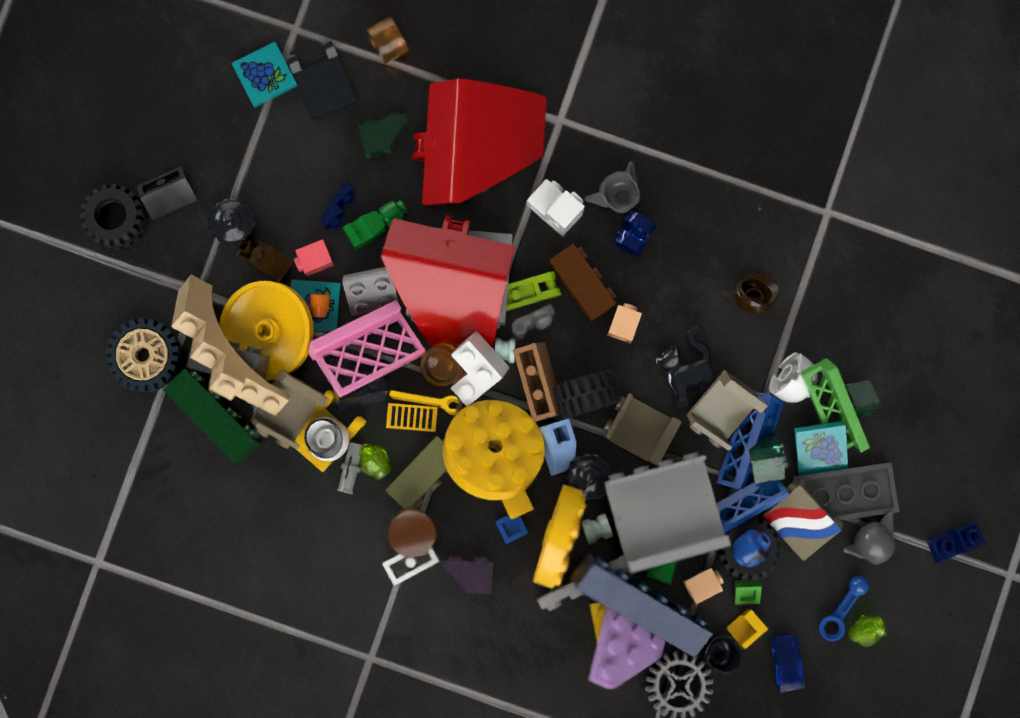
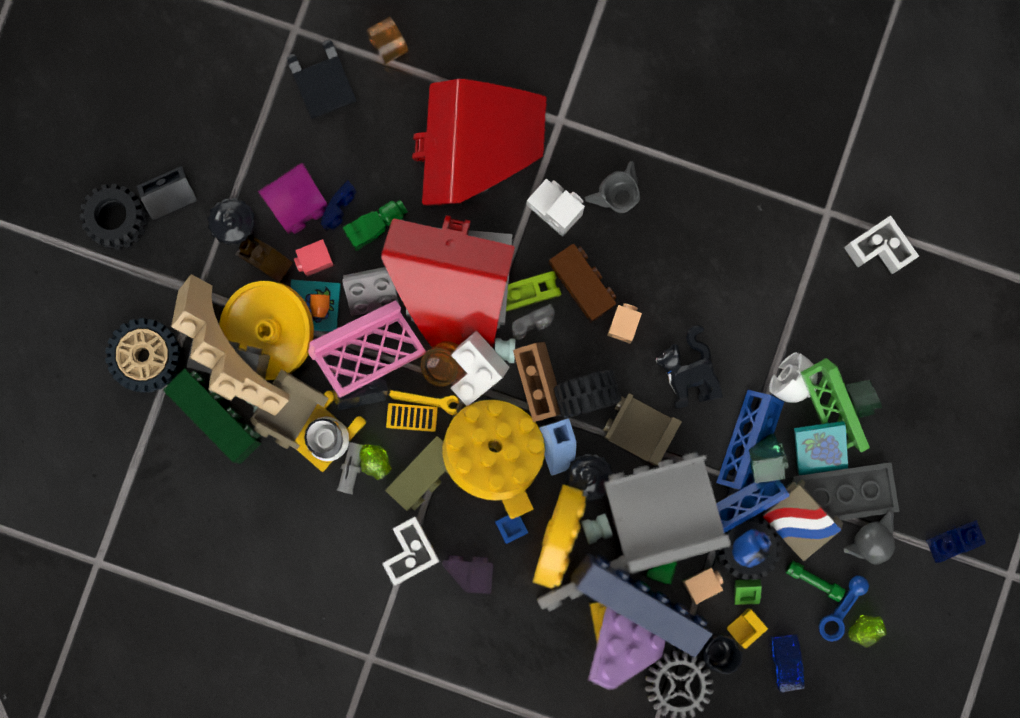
teal tile [232,42,298,108] -> none
clear green slope [358,112,408,159] -> none
reddish brown hat [388,507,437,559] -> none
clear blue wheel [612,211,657,256] -> none
dark tan panel [687,370,768,451] -> none
dark brown hat [733,273,780,314] -> none
none -> magenta slope [259,163,329,234]
none -> green bar [785,560,846,602]
none -> white brick [844,216,919,274]

